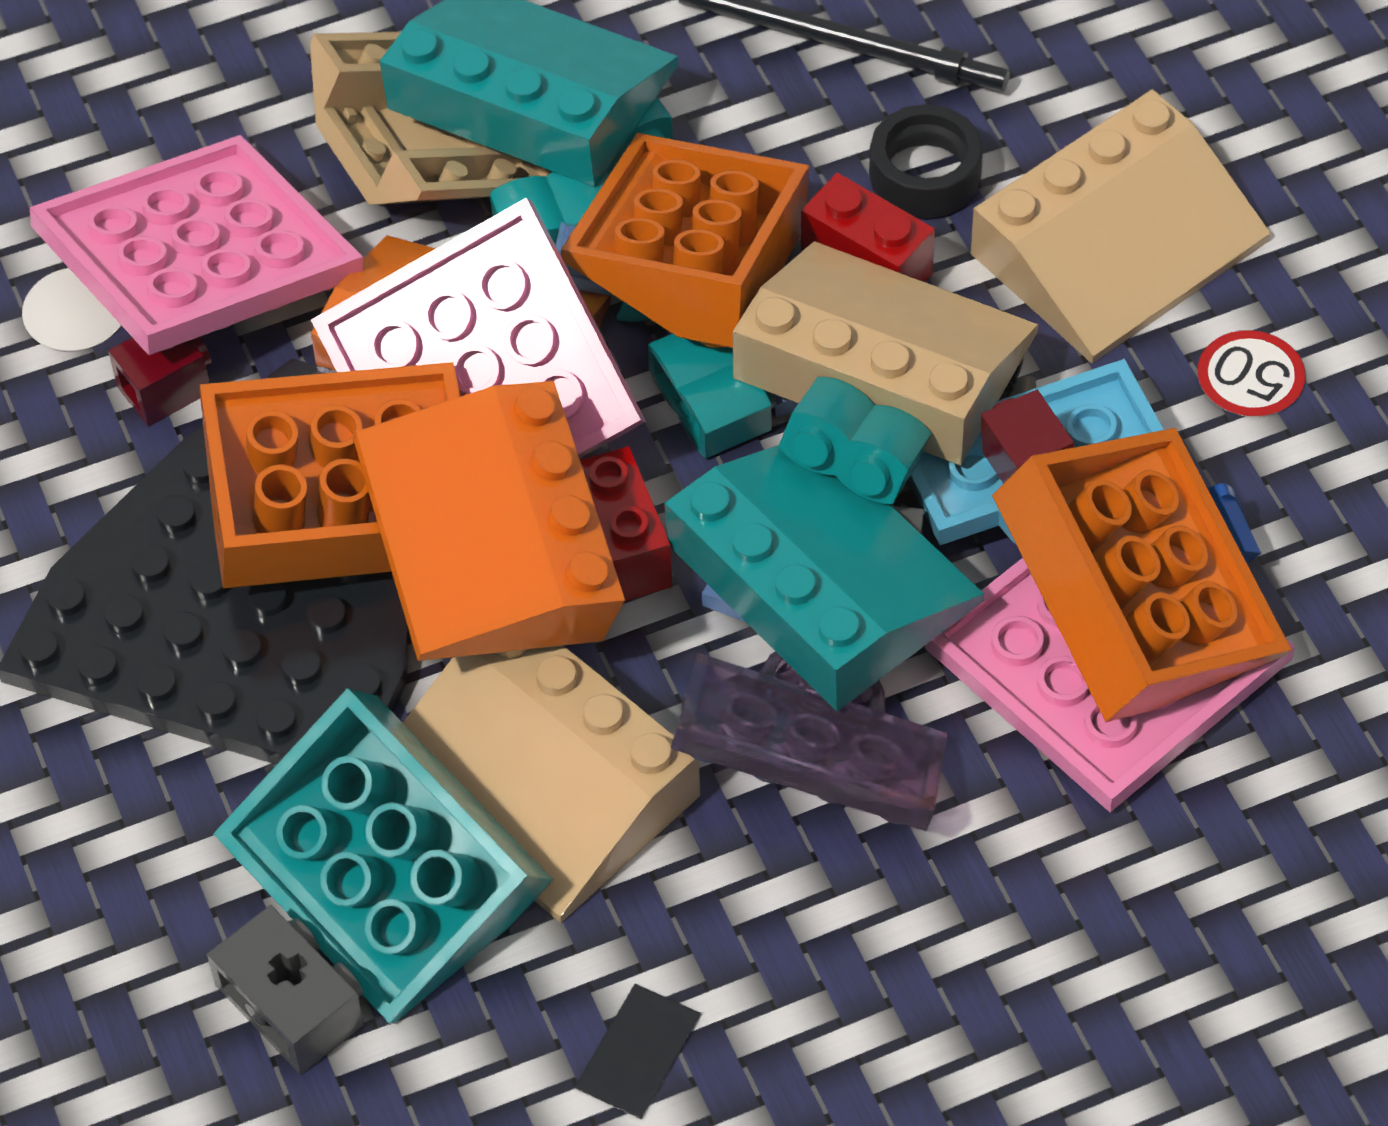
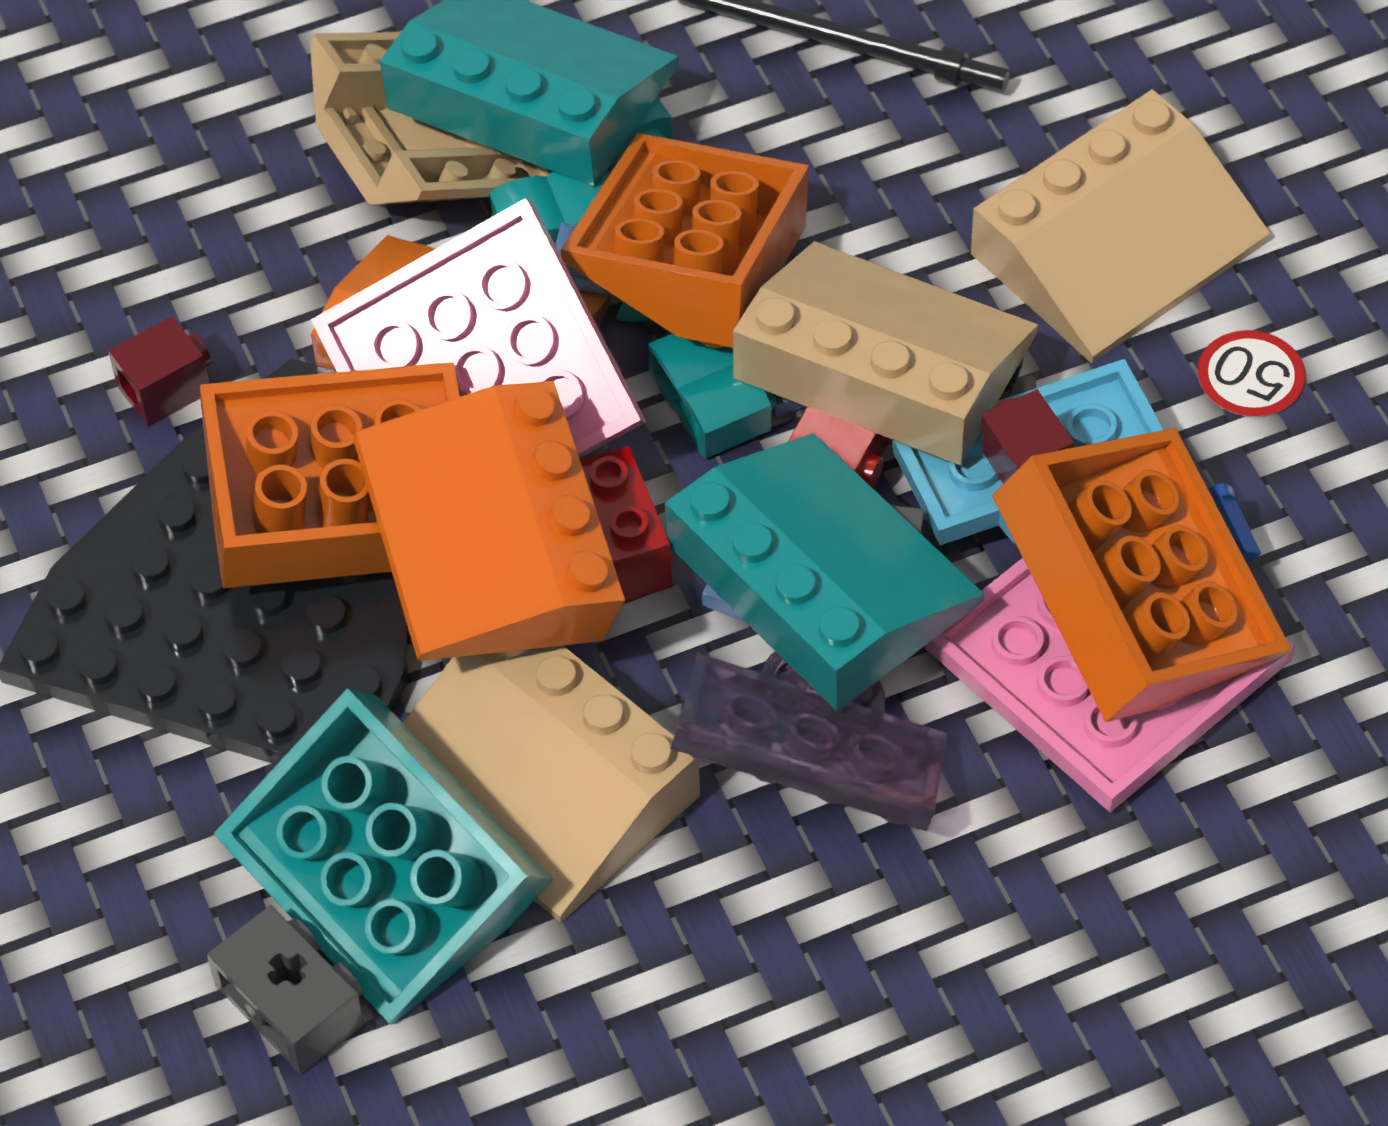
white sticker [22,268,121,351] -> none
bright pink plate [30,135,363,355] -> none
black sticker [574,984,701,1119] -> none
teal brick [778,376,931,504] -> none
red brick [801,172,935,282] -> none
black tyre [869,104,983,219] -> none

